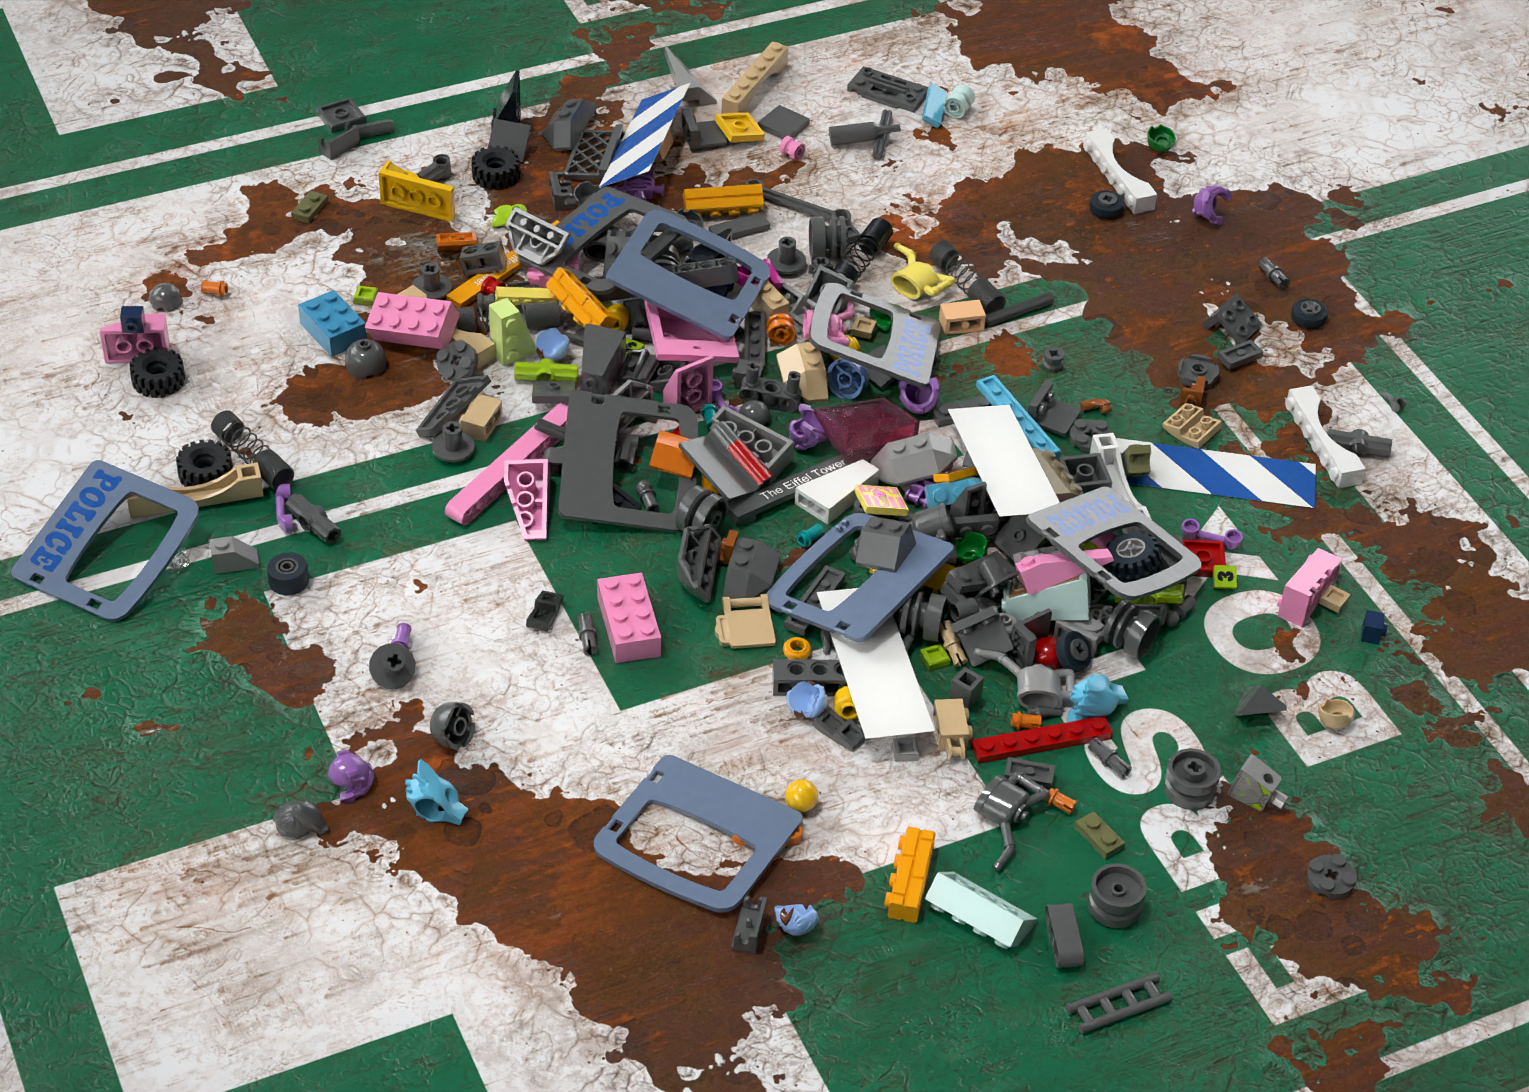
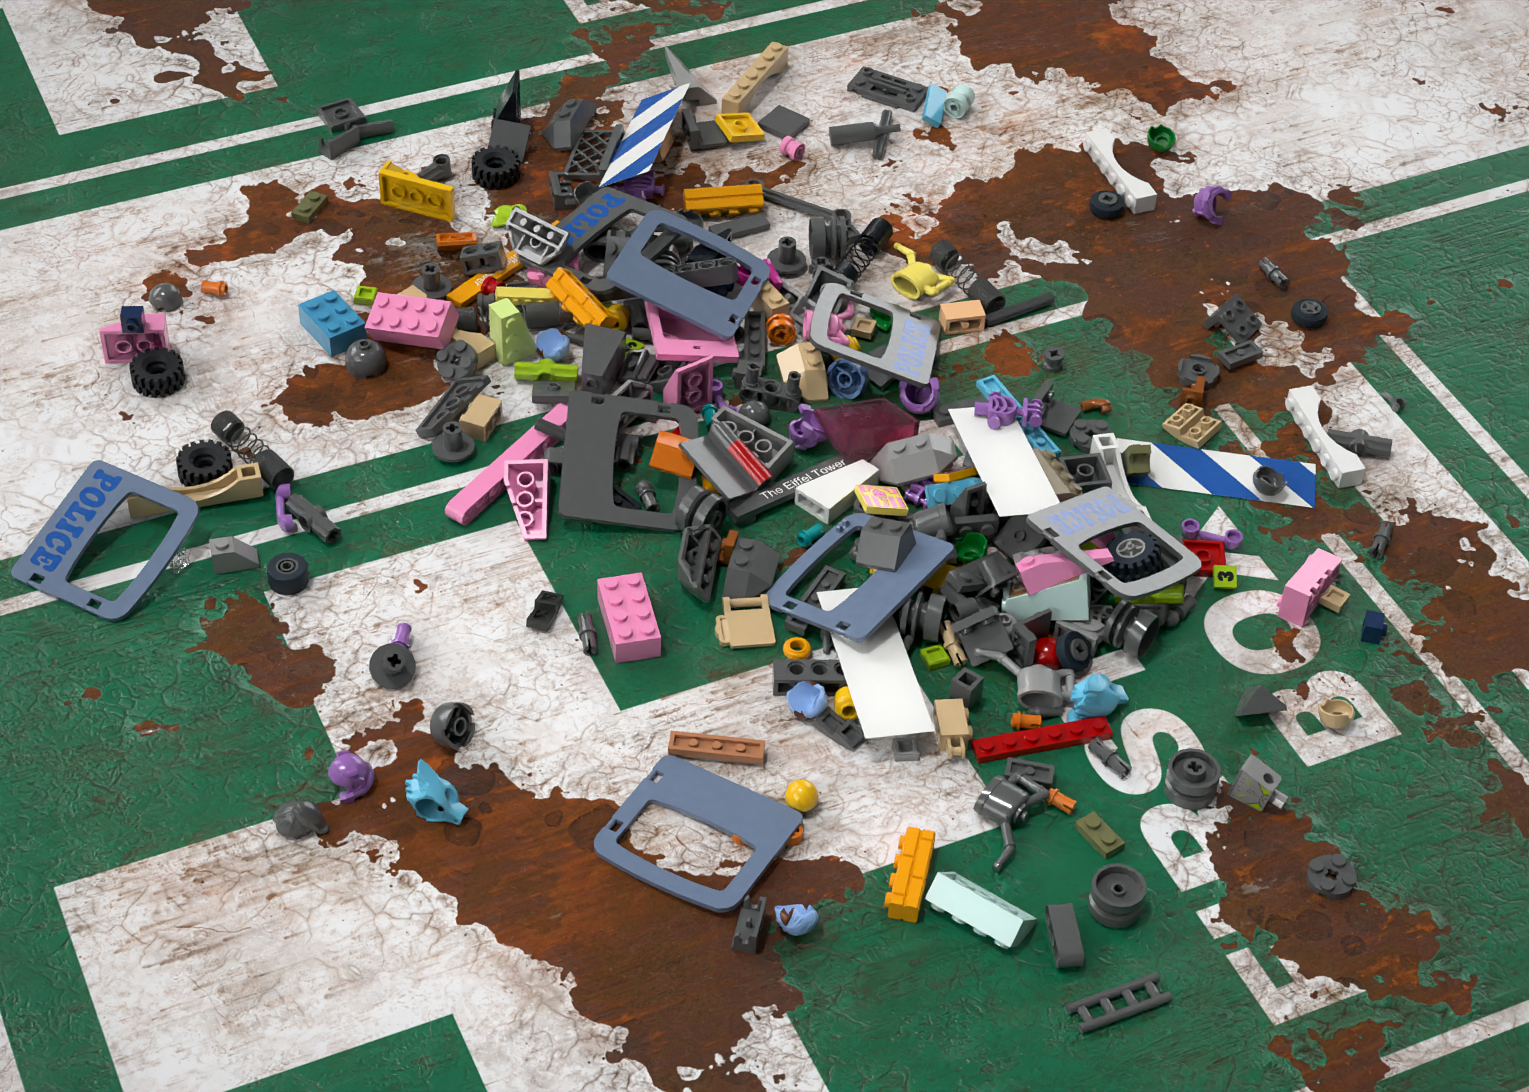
none -> nougat plate [668,731,765,765]
none -> medium lavender piece [974,391,1042,429]
none -> dark grey hair [1253,466,1287,496]
none -> dark grey pin [1369,520,1394,559]

